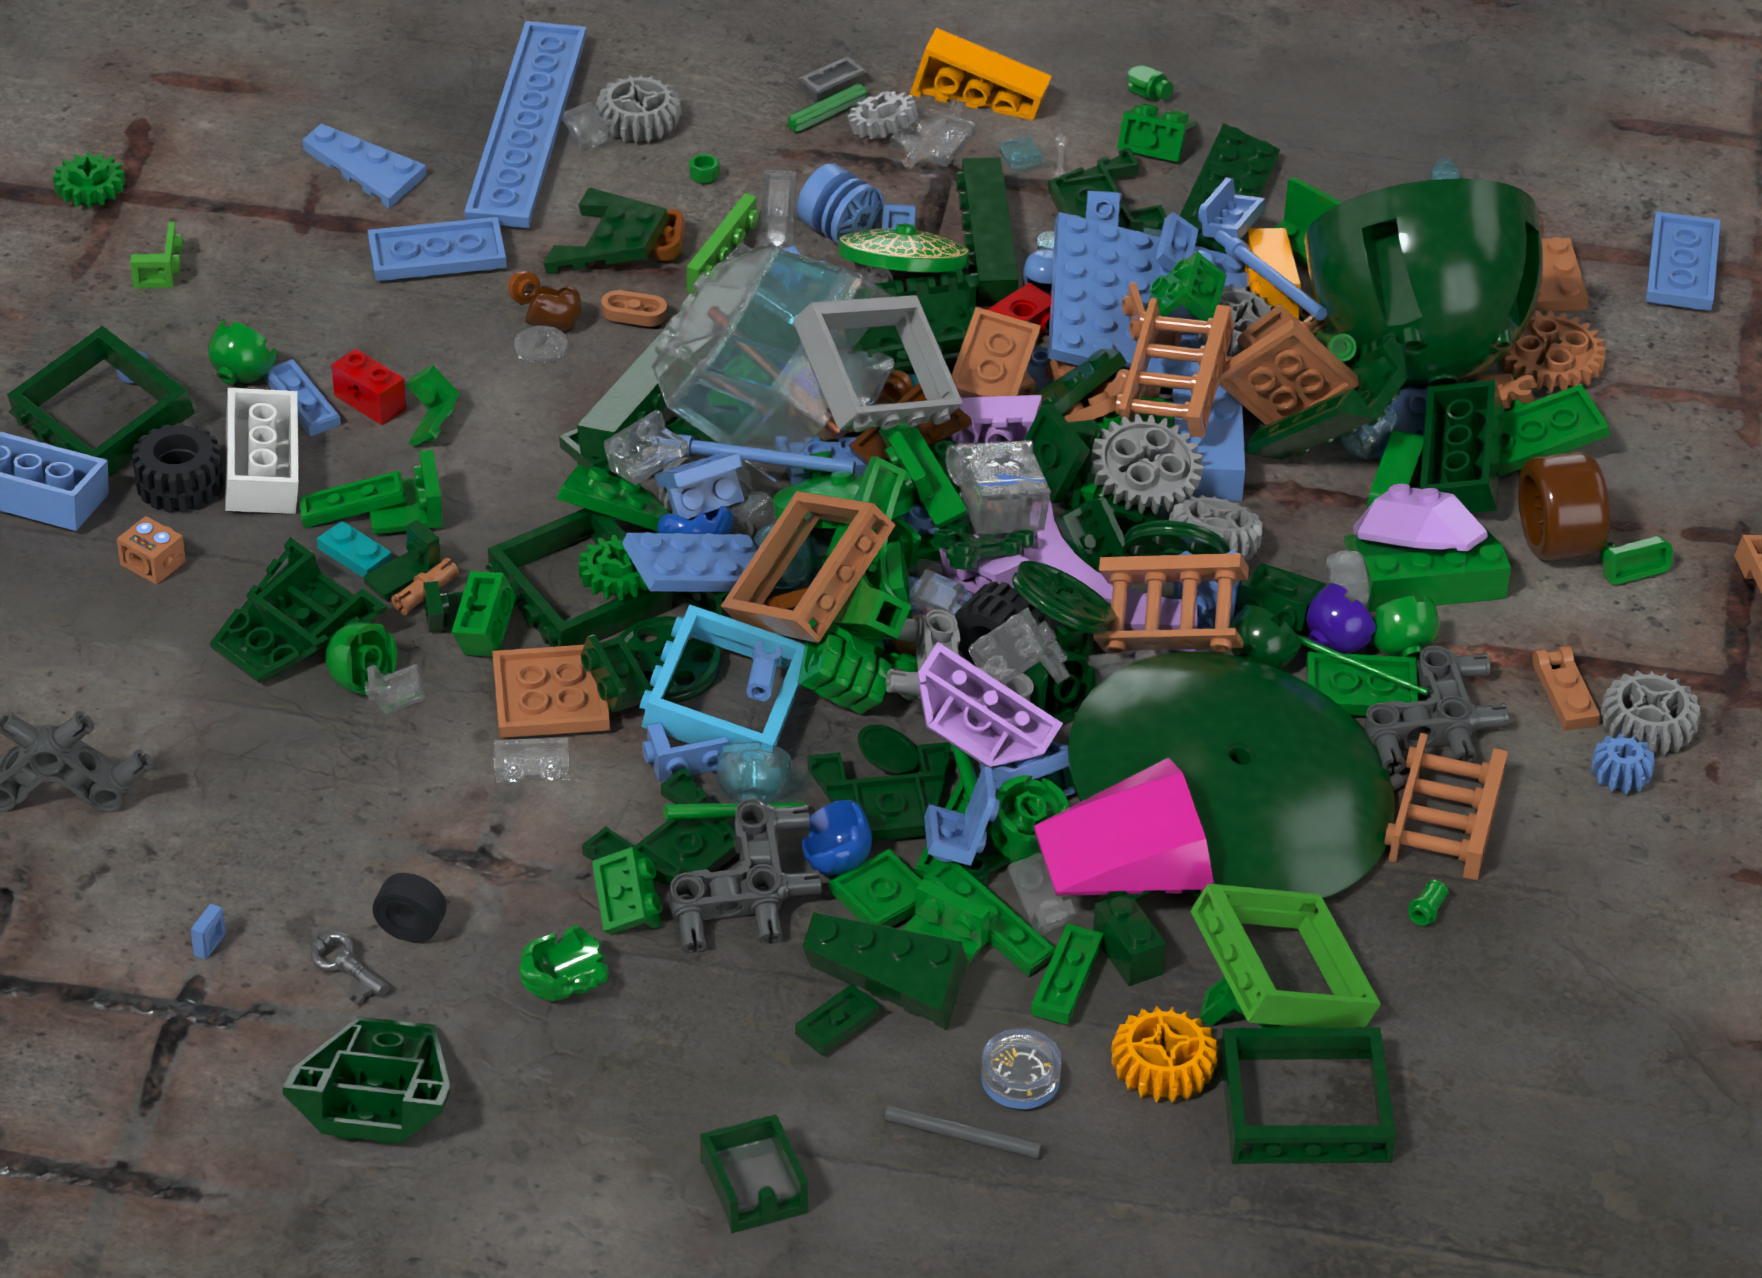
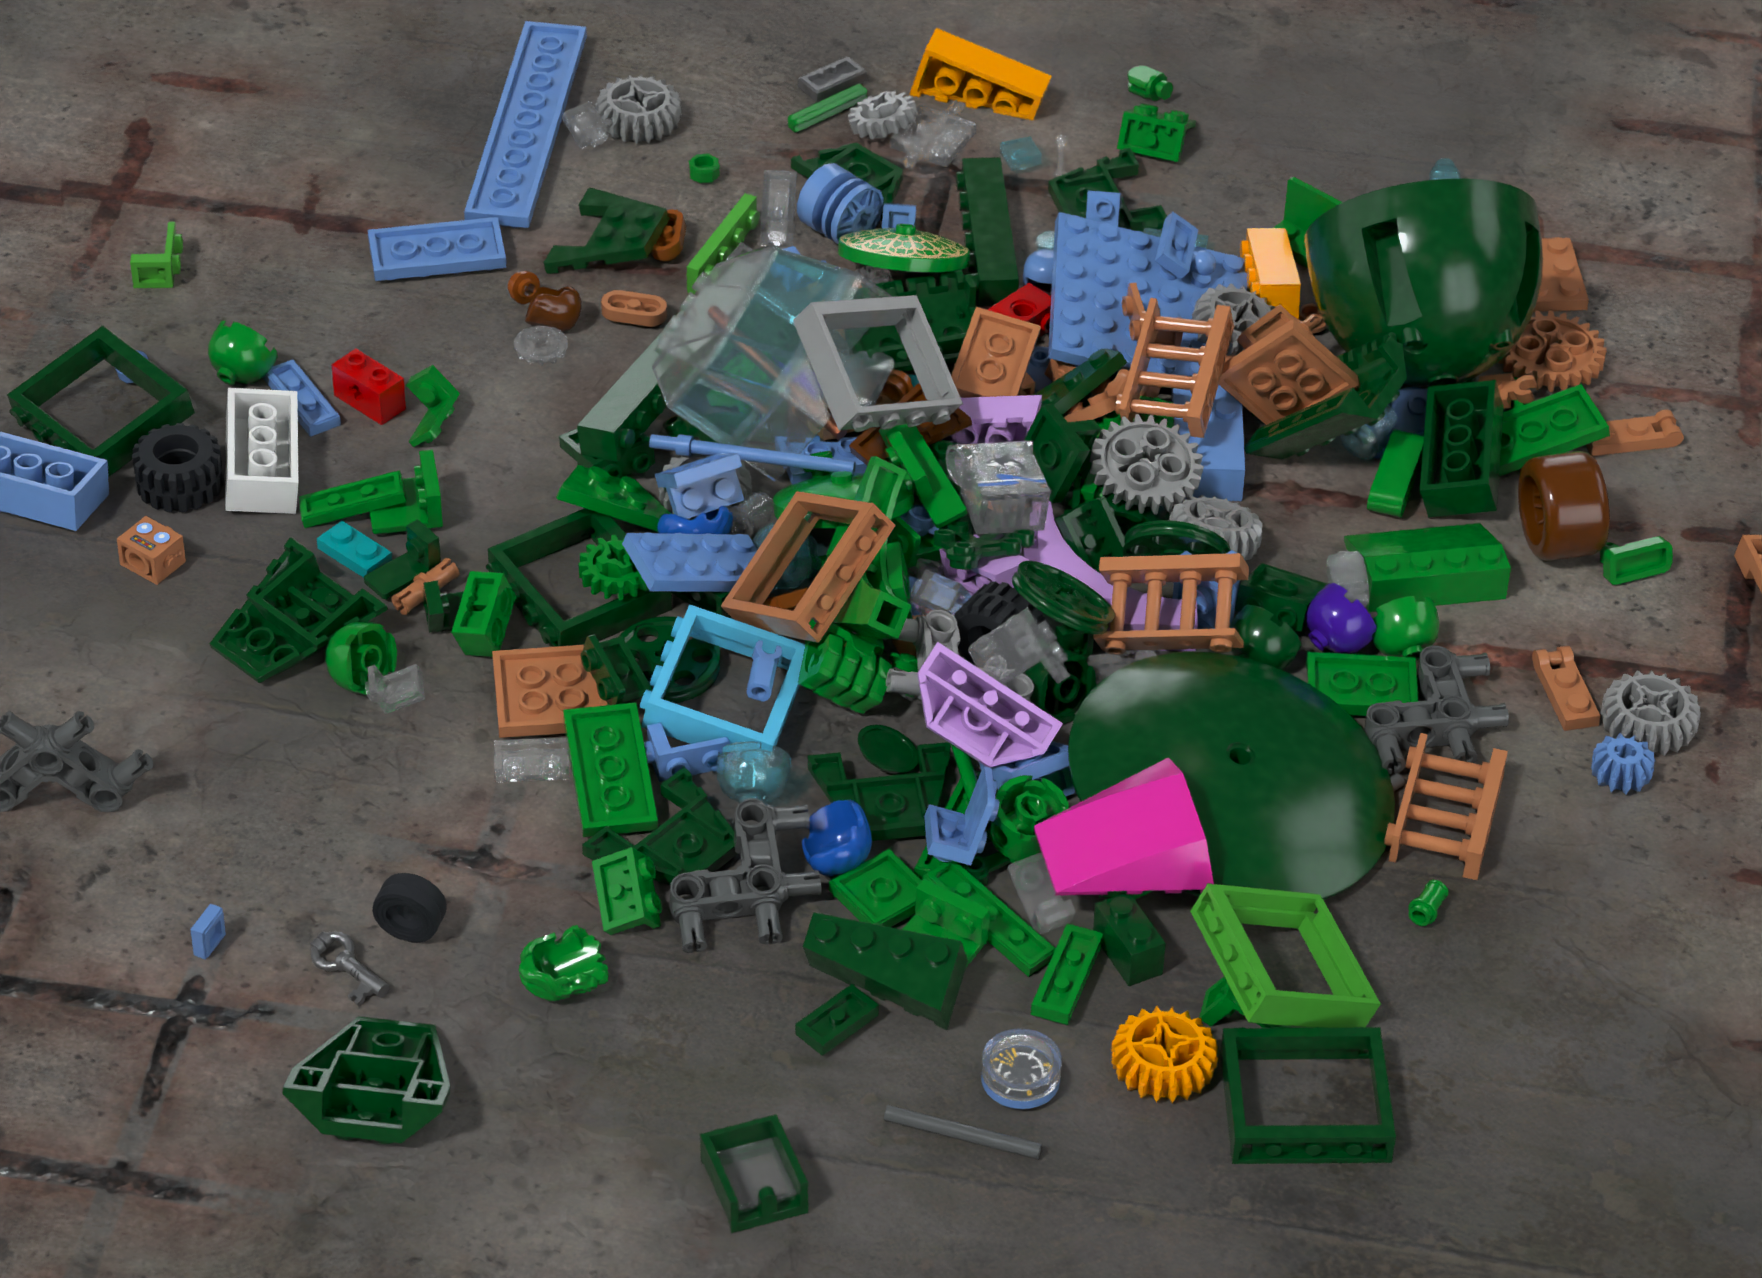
green gear [53,152,125,208] -> none
medium blue wing [302,124,426,209] -> none
clear bracket [604,410,690,485] -> none
green bar [663,802,808,819] -> none
green bracket [1144,251,1227,321] -> none
dark green plate [1179,123,1281,254] -> none
medium blue bracket [1198,178,1266,239] -> none
medium blue bar [1215,230,1327,320] -> none
green piece [1298,635,1429,696] -> none
green piece [1316,329,1357,361] -> none
lavender wedge [1353,484,1488,551] -> none
medium blue plate [1645,211,1720,311] -> none
none -> green plate [563,703,658,837]
none -> dark green wing [791,142,904,221]
none -> nougat plate [1586,410,1684,456]

